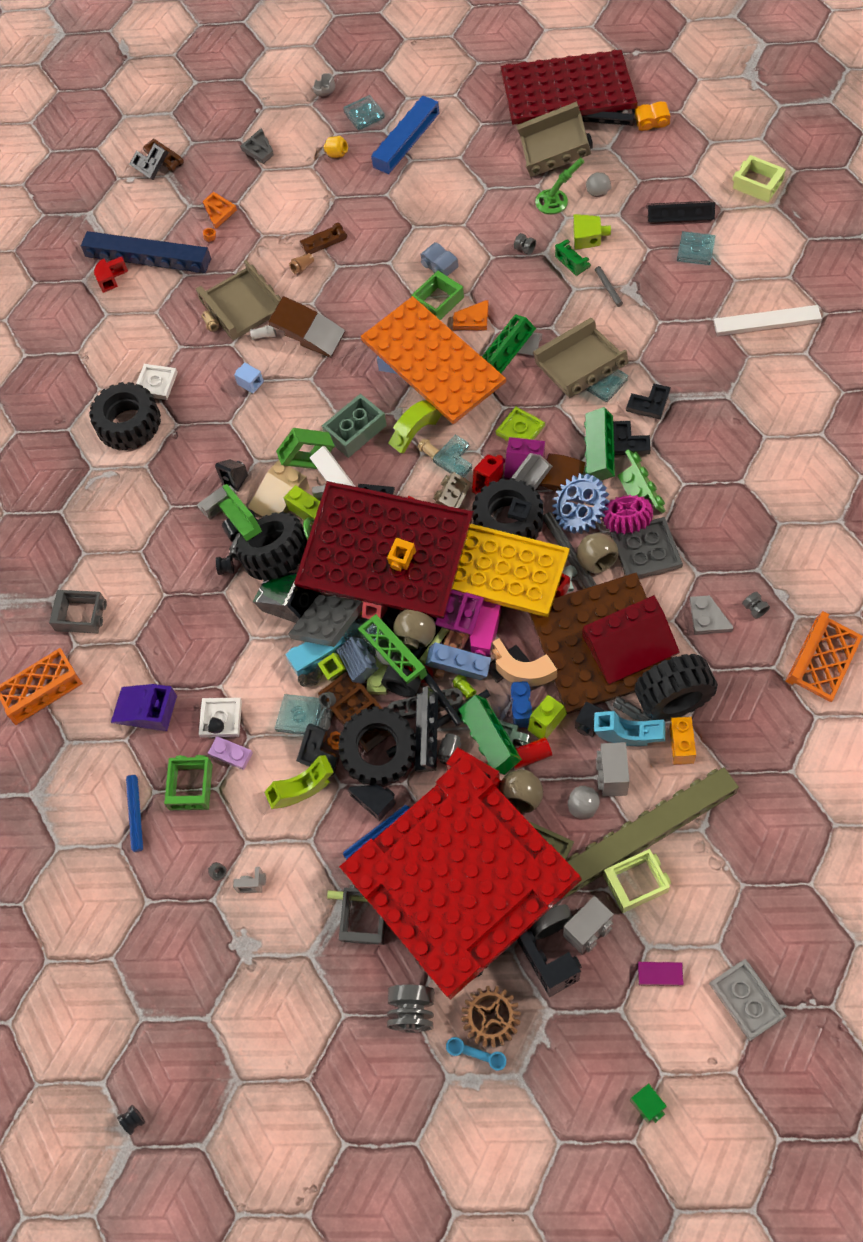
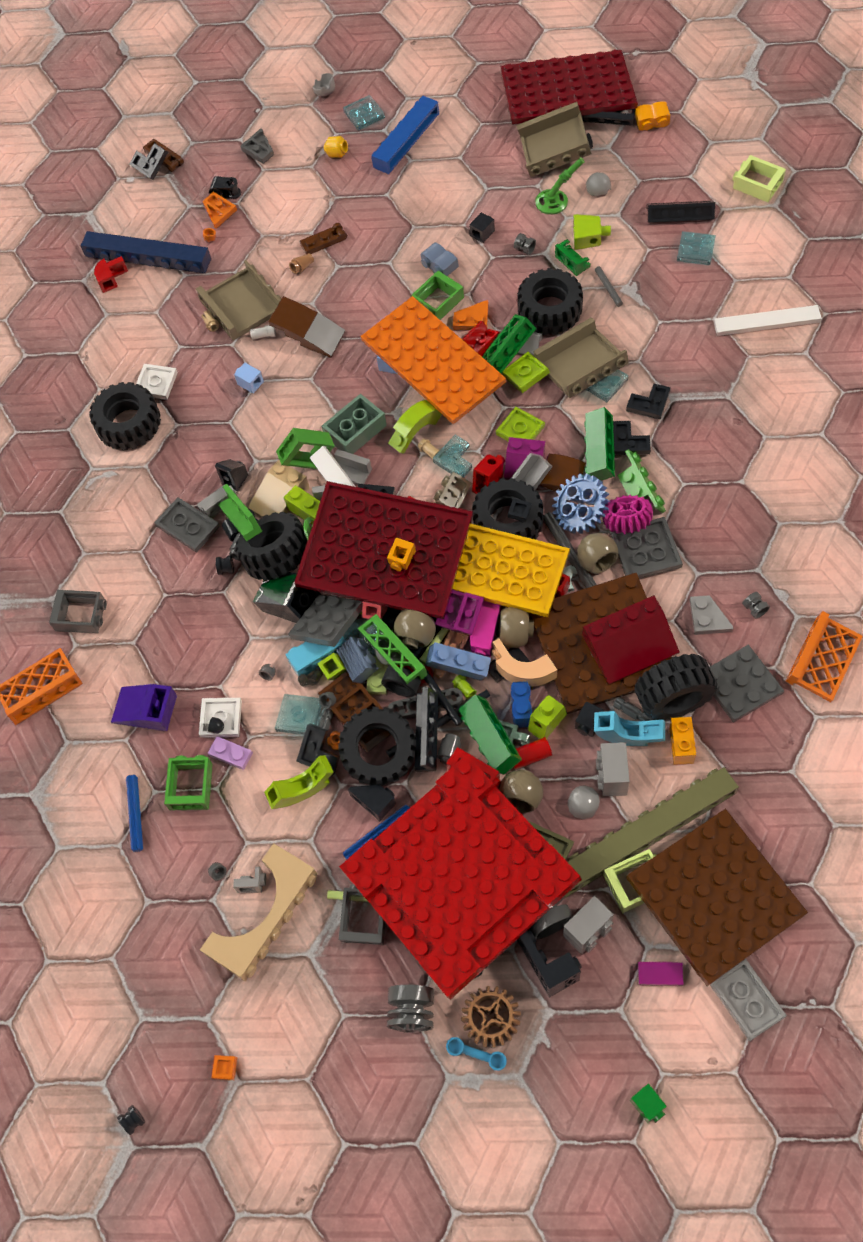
none -> dark grey plate [155,497,220,553]
none -> tan arch [200,843,317,981]
none -> black piece [209,176,241,199]
none -> orange tile [211,1055,237,1081]
none -> dark grey hinge [258,664,276,681]
none -> light grey panel [334,449,372,485]
none -> red bracket [462,321,500,357]
none -> black brick [469,212,495,243]
none -> dark tan wheel [499,607,534,648]
none -> lime tile [501,352,550,393]
none -> black tyre [517,268,583,335]
none -> reddish brown plate [626,808,808,987]
none -> dark grey plate [710,645,784,723]

